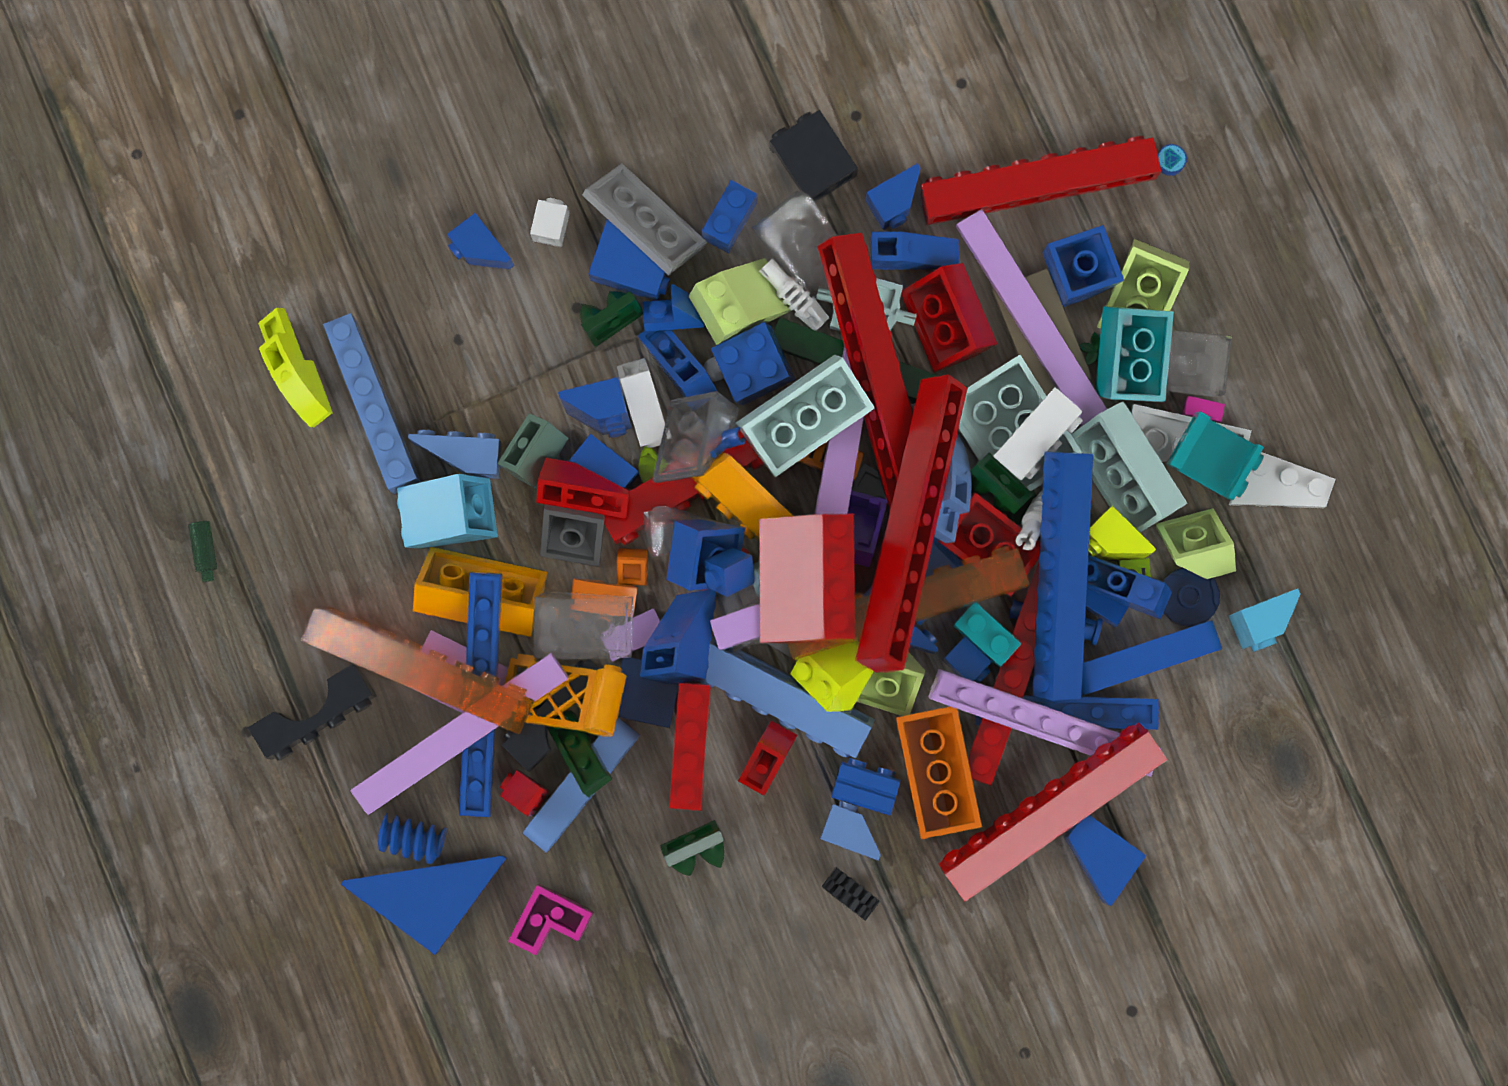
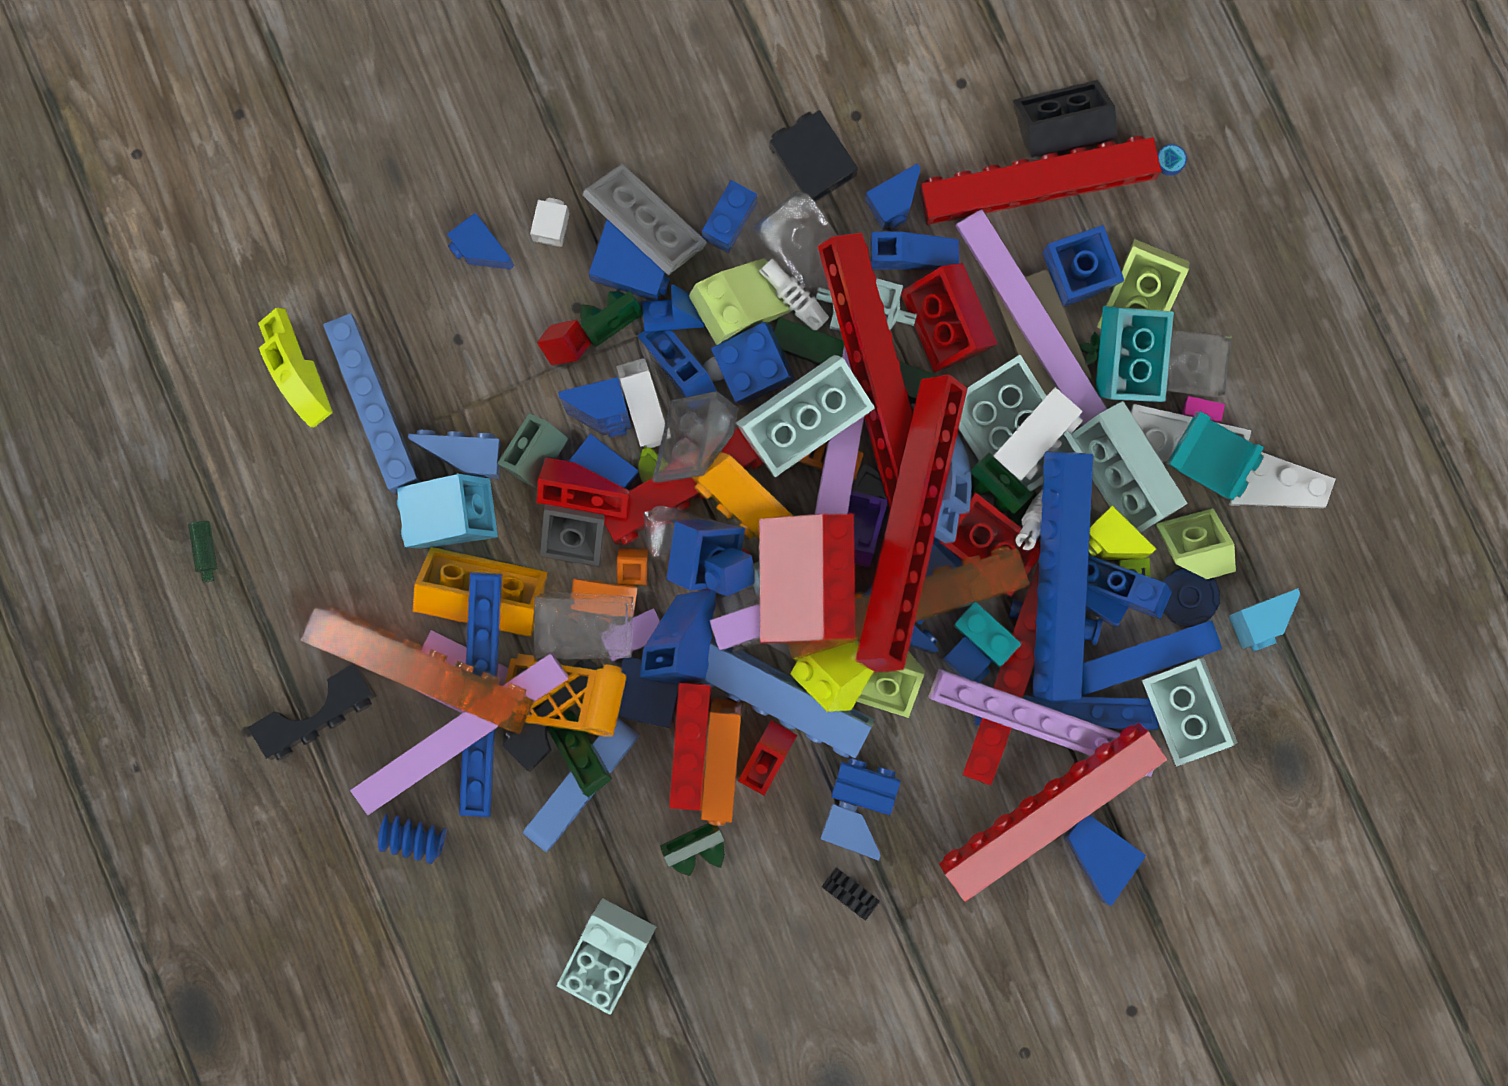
blue tile [341,856,507,955] -> none
red slope [500,770,550,816] -> none
dark pink brick [508,884,594,955] -> none
blue hand [710,427,746,458] -> none
orange slope [896,706,982,839] -> none
none -> red panel [537,319,591,366]
none -> light aqua slope [557,898,656,1015]
none -> orange slope [701,698,743,825]
none -> black slope [1013,80,1117,158]
none -> light aqua slope [1142,657,1238,767]

